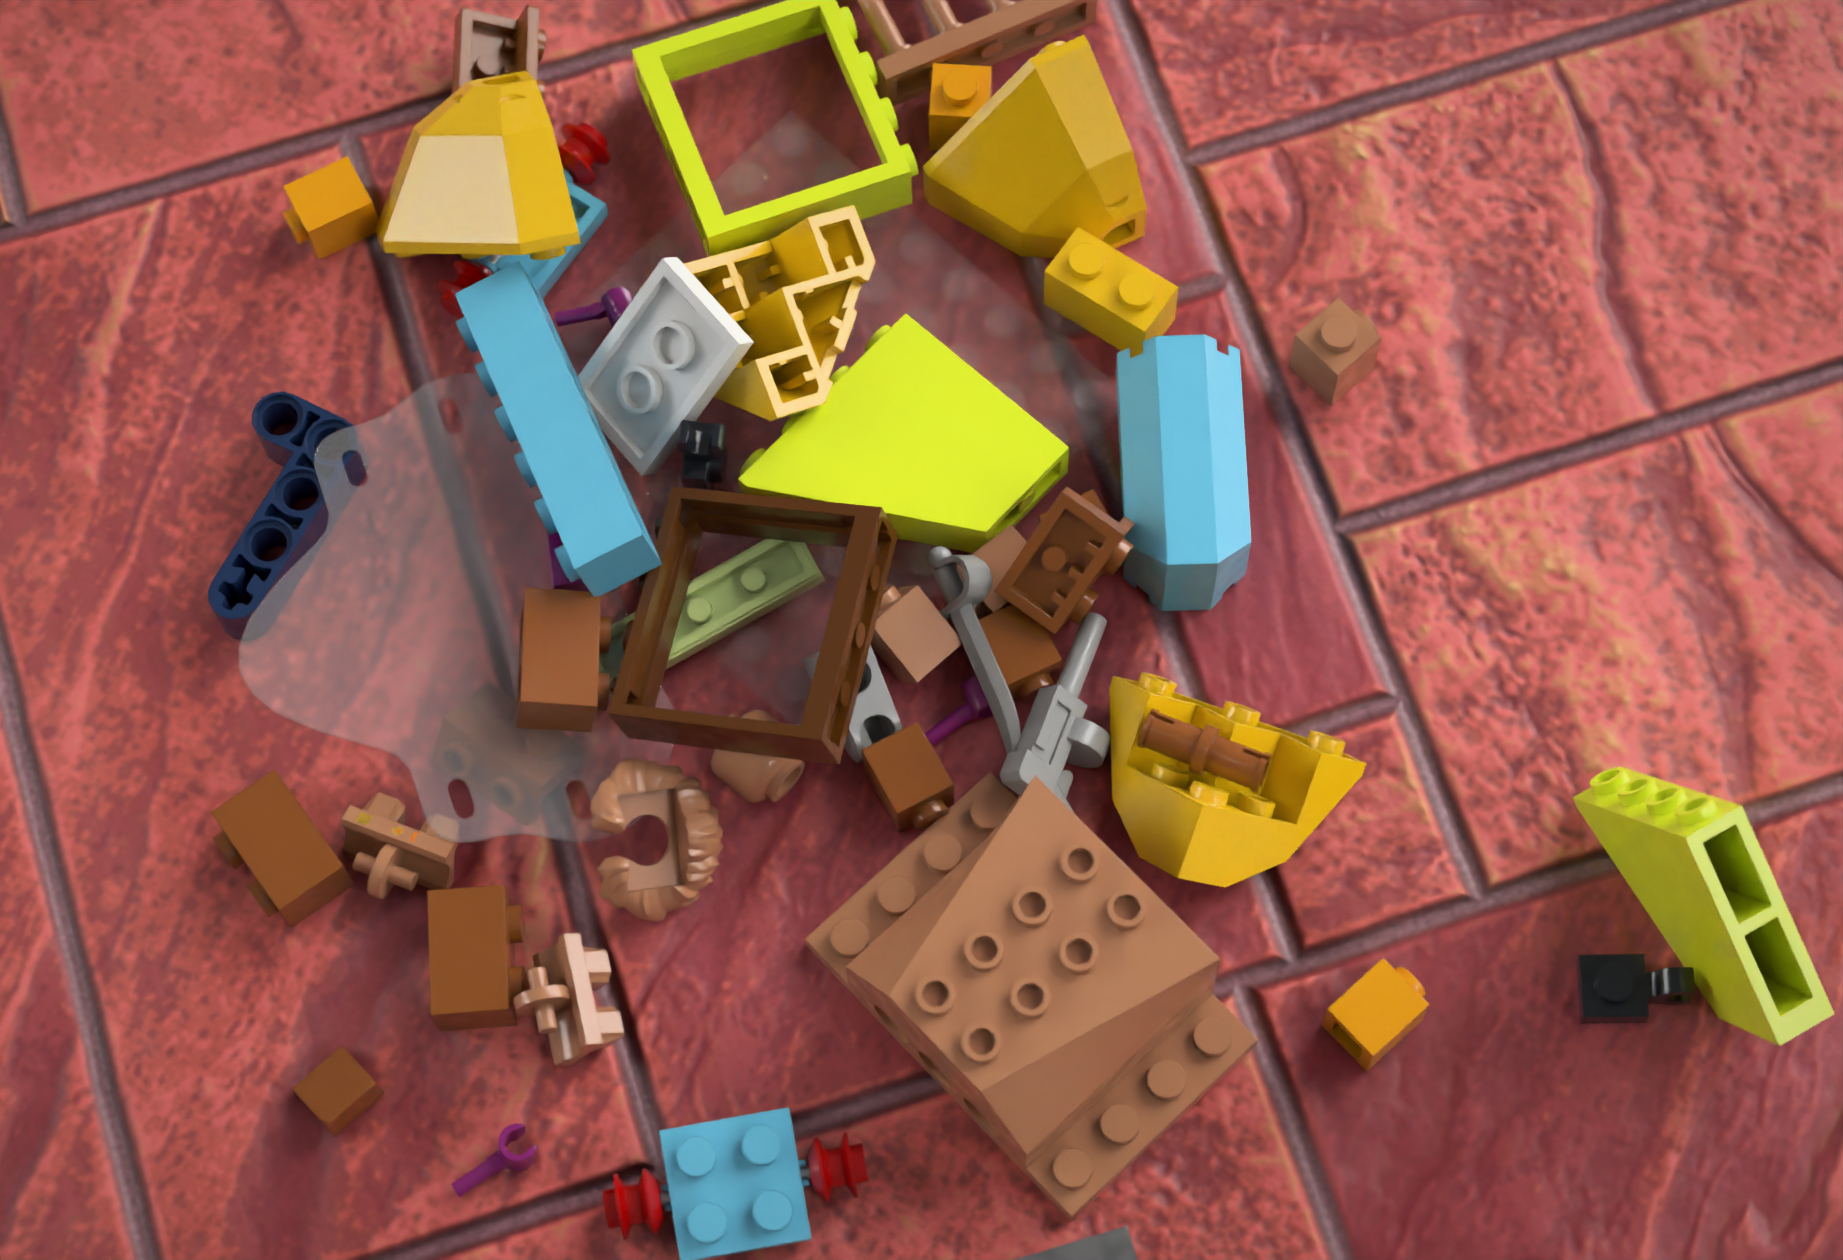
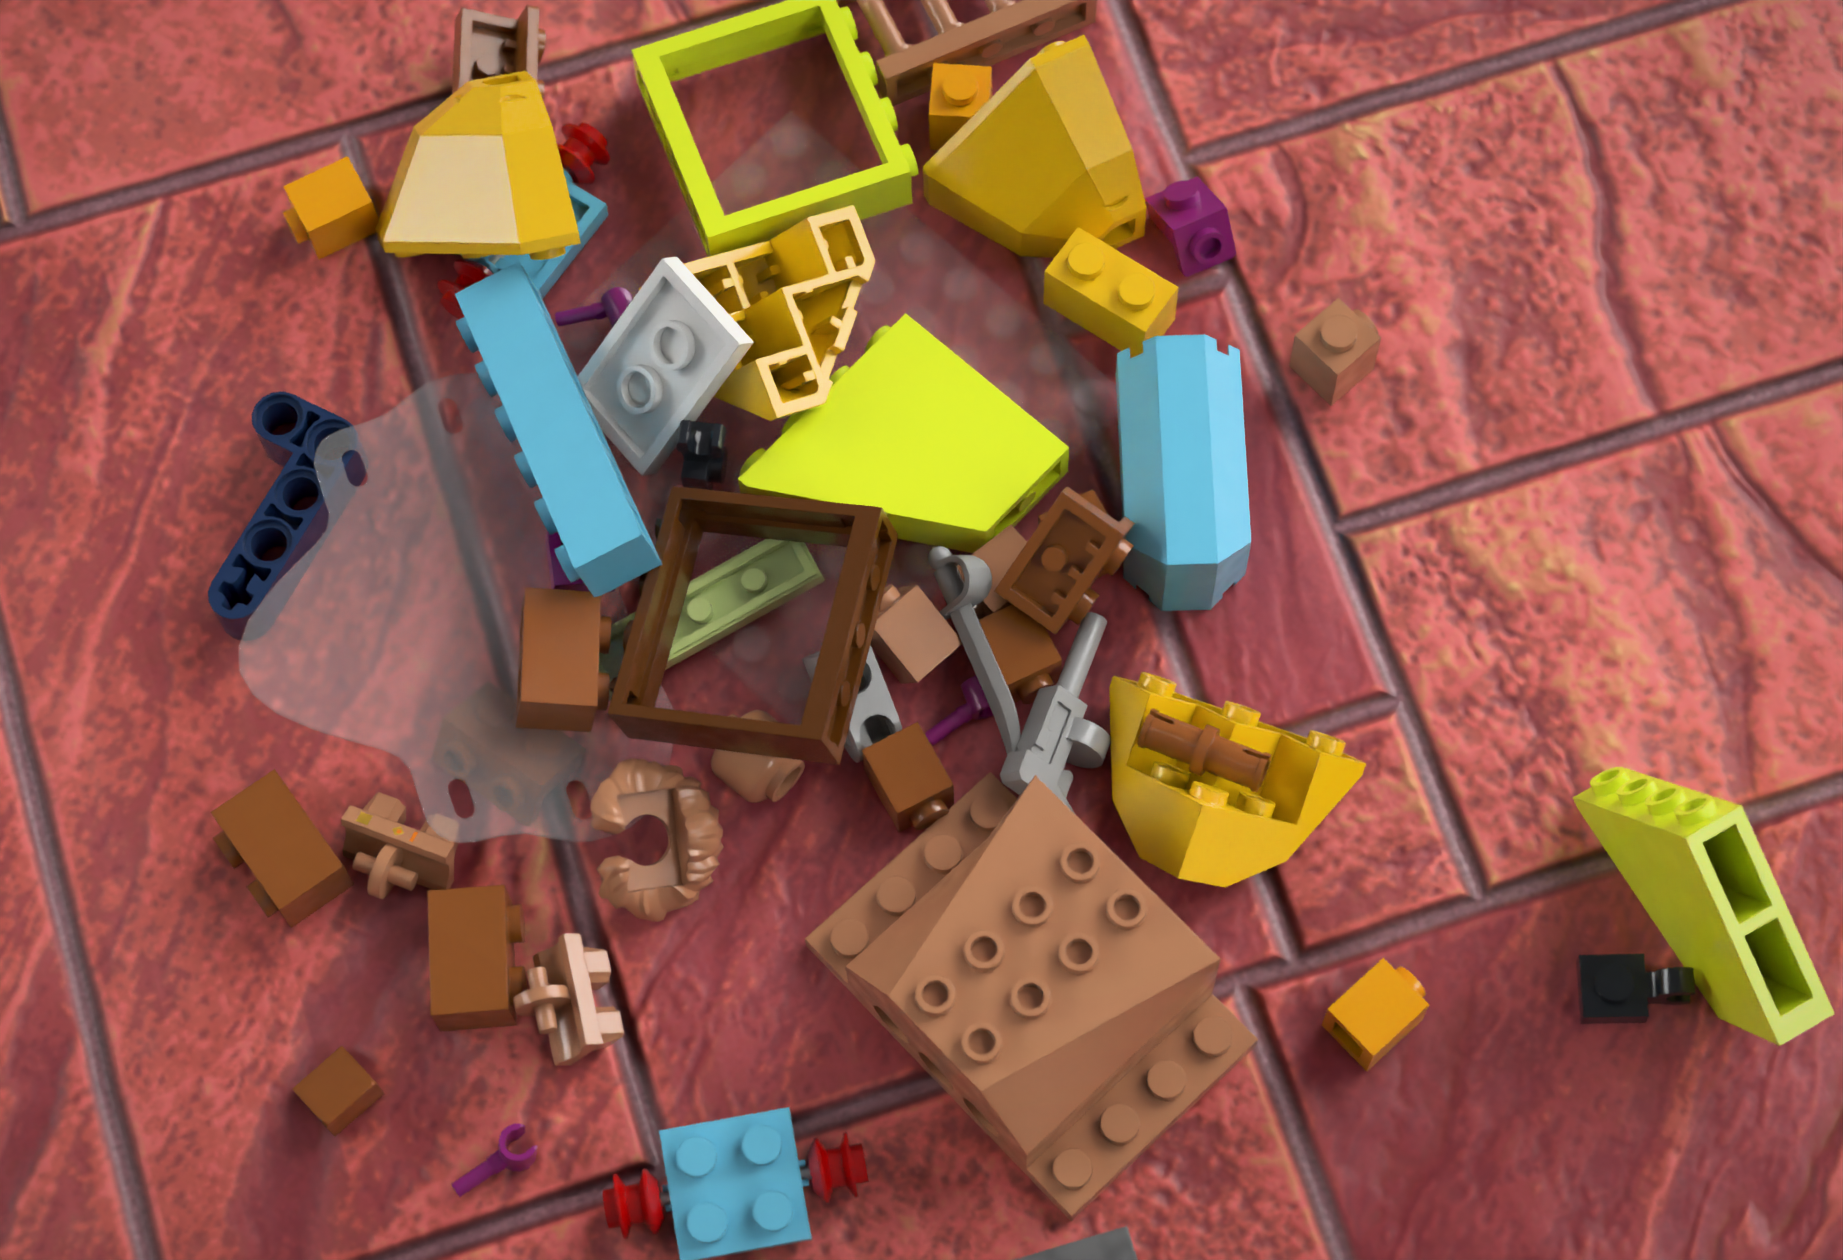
none -> magenta bracket [1145,176,1236,277]

